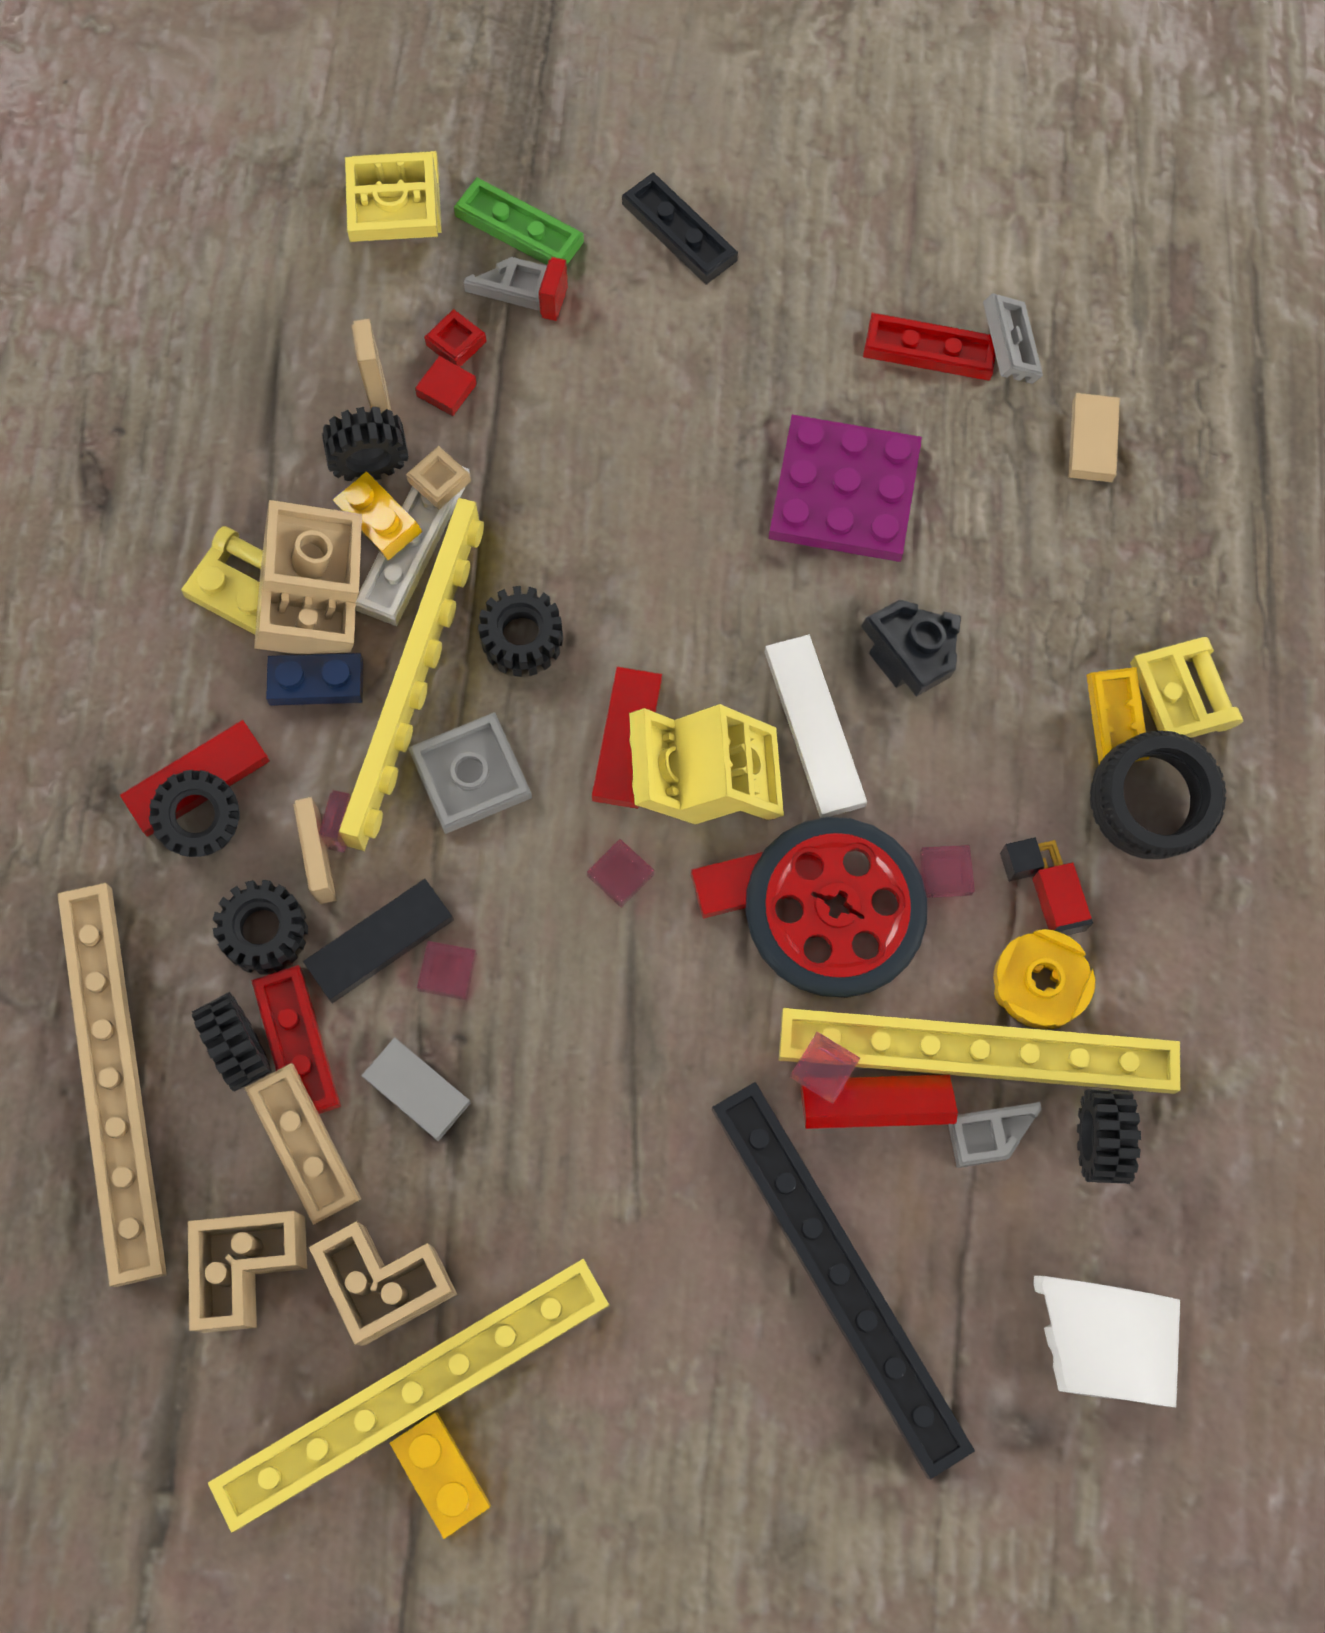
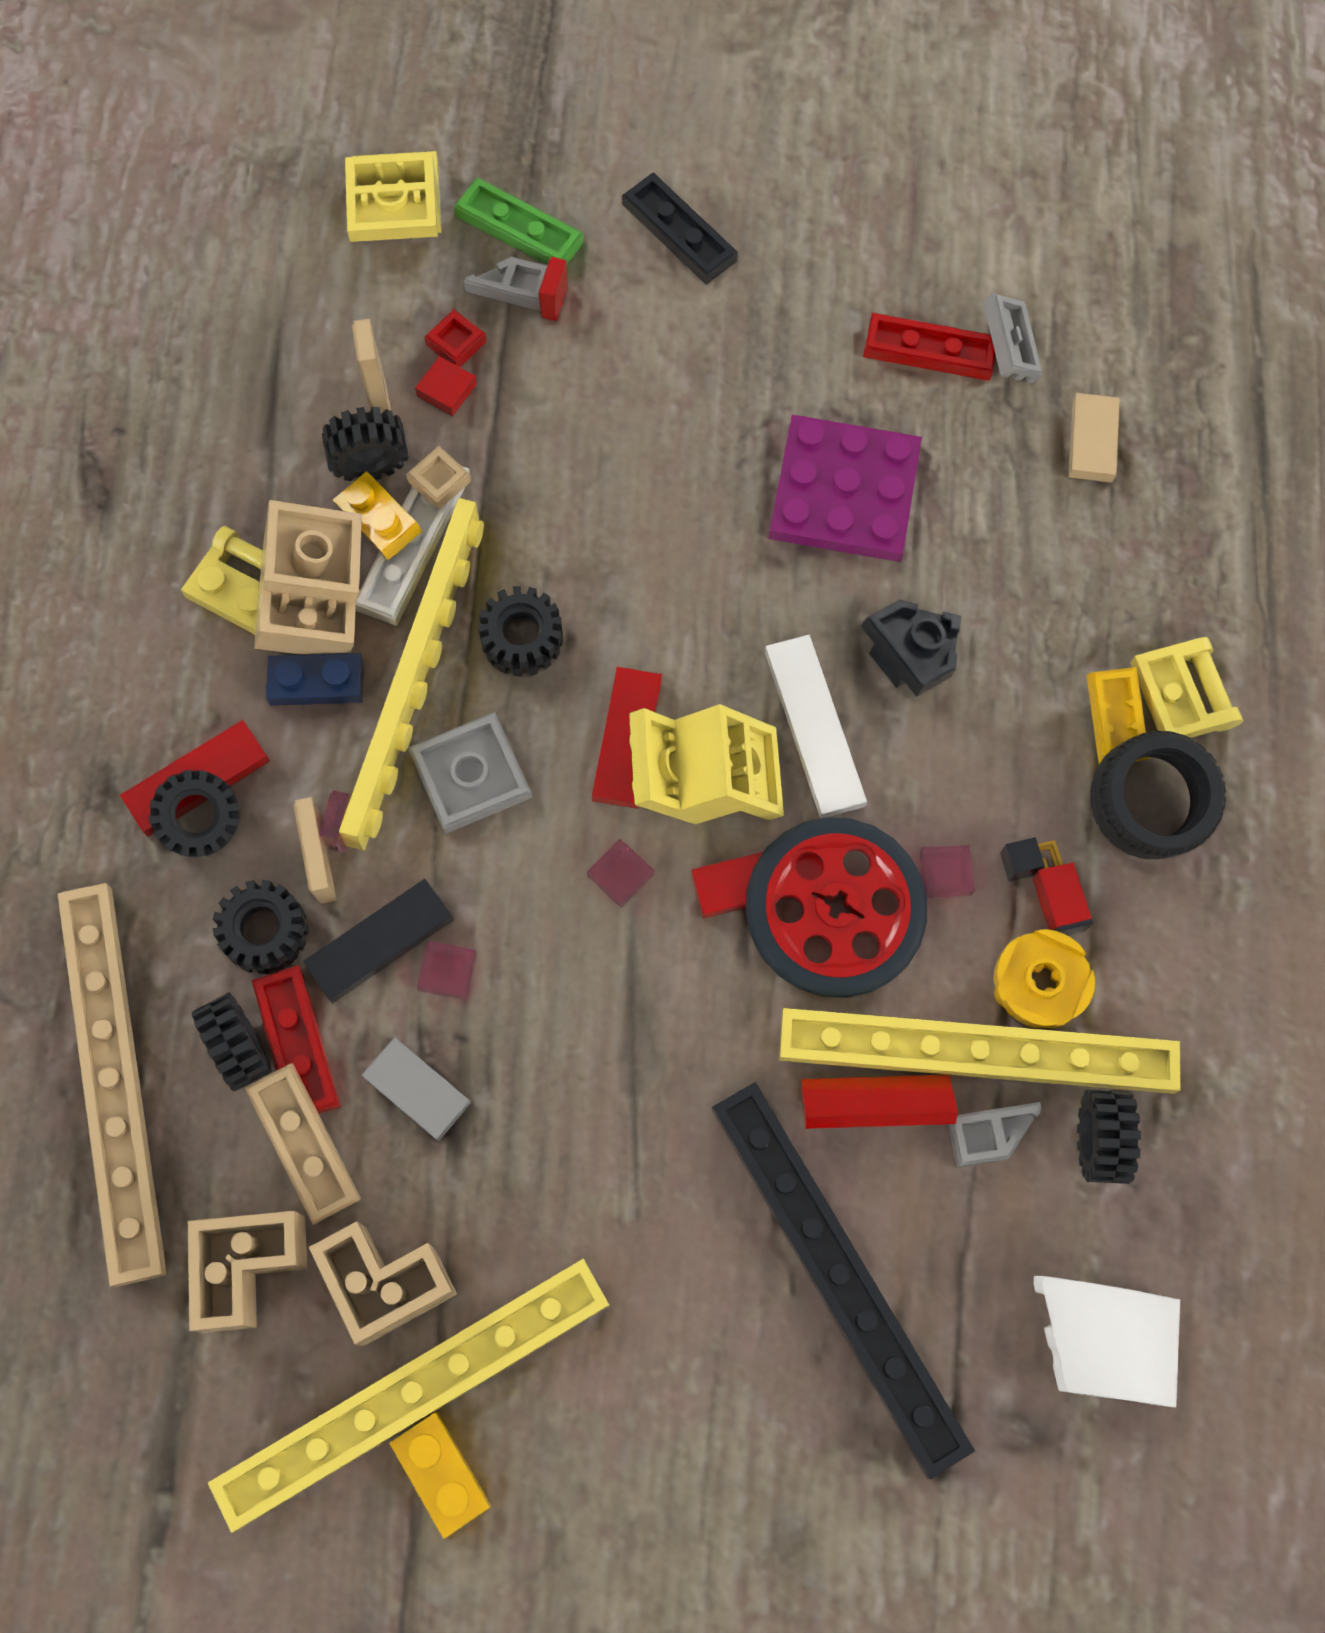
clear pink tile [790,1032,860,1103] -> none

